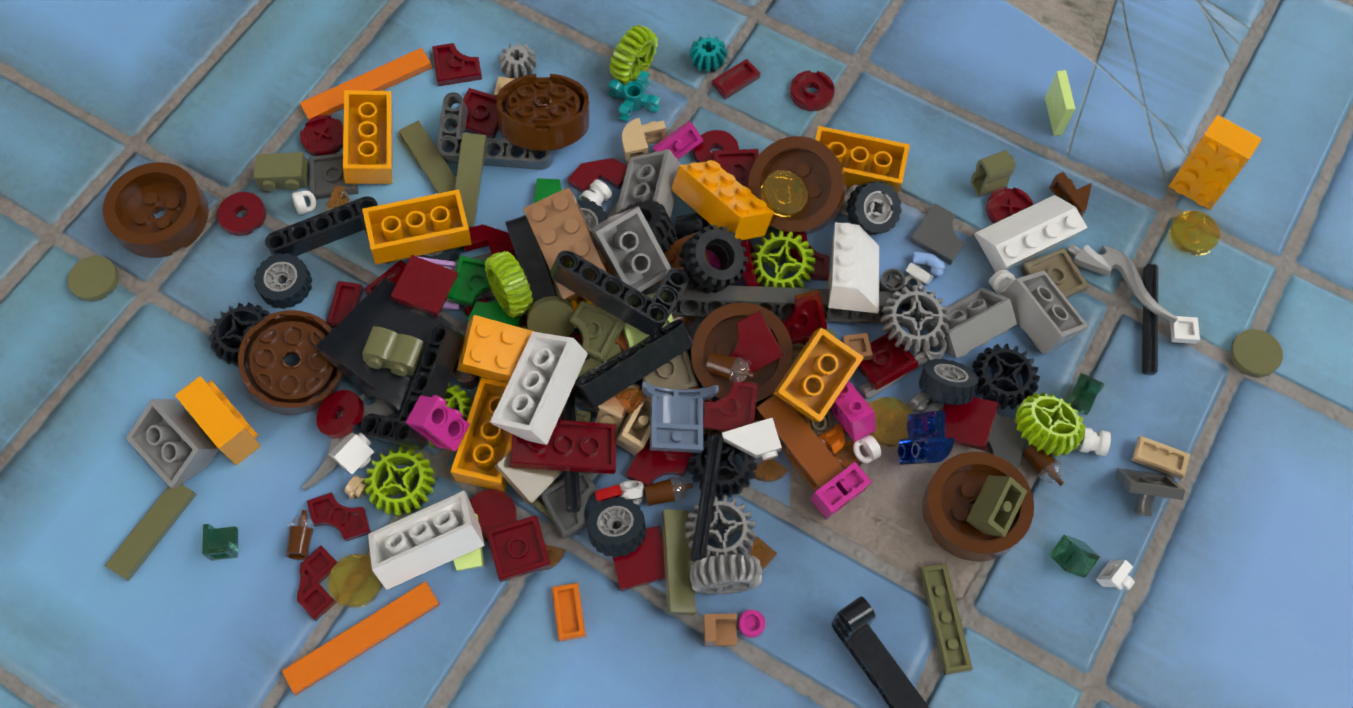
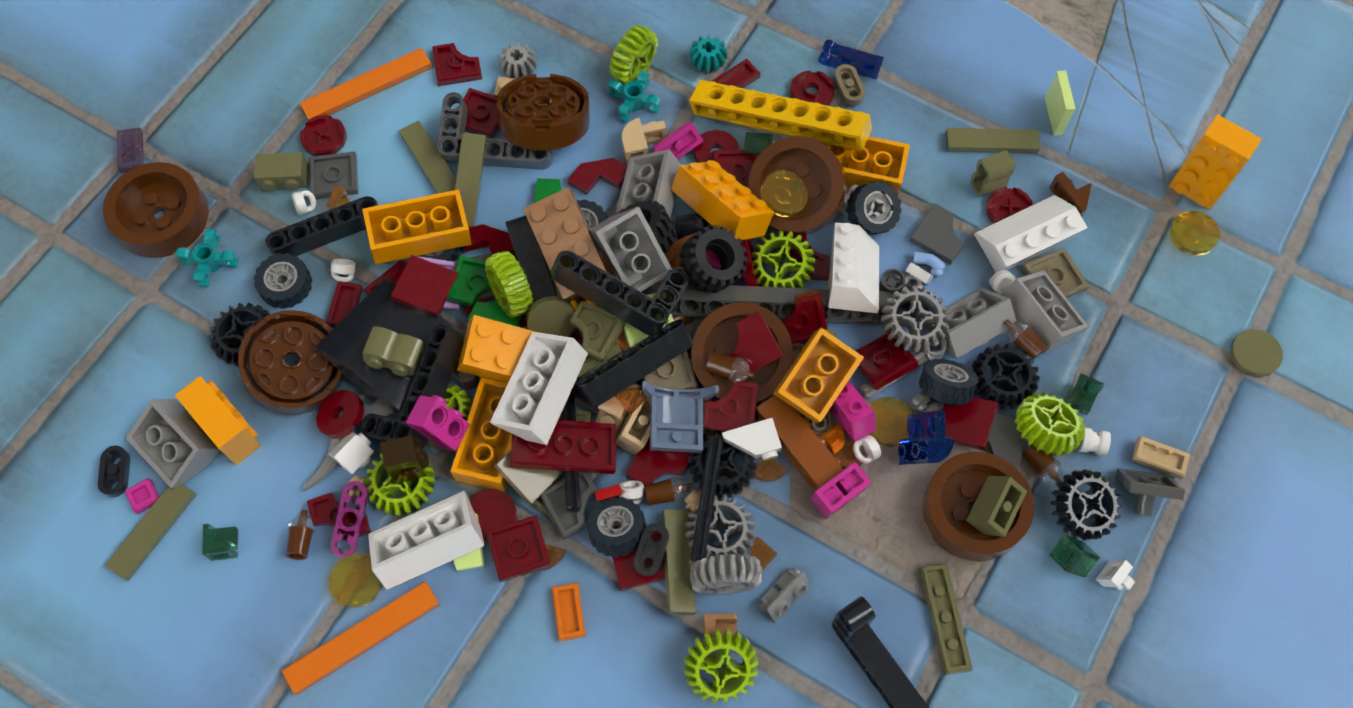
olive tile [68,256,119,302] -> none
dark red tile [217,192,266,236] -> none
dark red tile [297,545,340,621] -> none
light orange brick [343,90,393,184] -> none
white wheel [579,179,612,206] -> none
dark pink tile [738,610,765,638] -> none
medium nougat panel [841,333,873,360] -> none
light grey piece [1067,244,1178,323] -> none
black axle [1142,264,1159,375] -> none
white plate [1170,316,1200,344] -> none
none -> black plate [98,446,130,497]
none -> clear purple plate [117,127,144,173]
none -> dark pink tile [125,478,160,514]
none -> teal pin [175,229,239,287]
none -> white tile [331,259,356,282]
none -> magenta beam [331,481,369,558]
none -> dark brown brick [380,435,429,484]
none -> black plate [634,523,670,576]
none -> tan plate [684,489,701,513]
none -> lime gear [684,628,759,705]
none -> yellow brick [689,80,872,151]
none -> clear green panel [744,132,773,155]
none -> light grey hinge [758,567,810,623]
none -> clear blue plate [818,40,884,79]
none -> dark tan plate [834,64,865,106]
none -> olive tile [946,128,1040,153]
none -> reddish brown piece [1004,319,1048,359]
none -> black gear [1050,469,1123,541]

